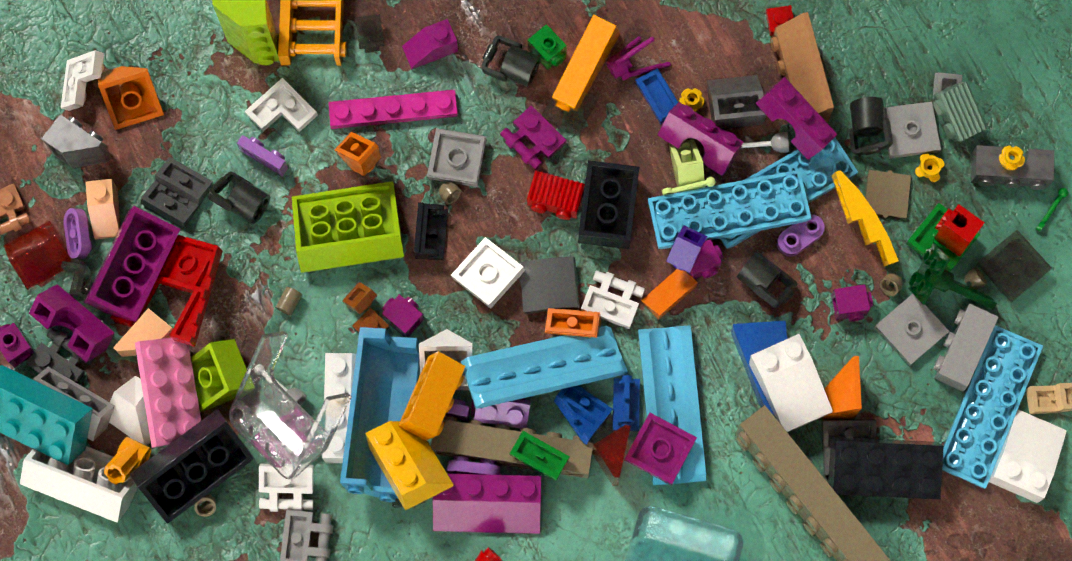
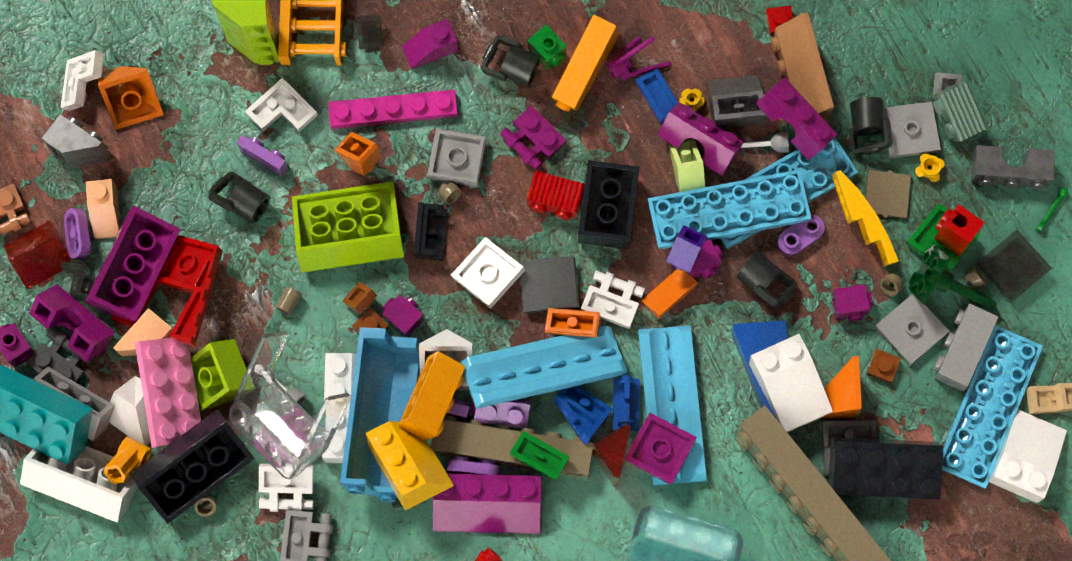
dark grey slope [141,157,213,228] -> none
yellowish green hinge [662,177,716,195] -> none
yellow plate [999,146,1025,170] -> none
none -> dark orange plate [866,349,901,384]

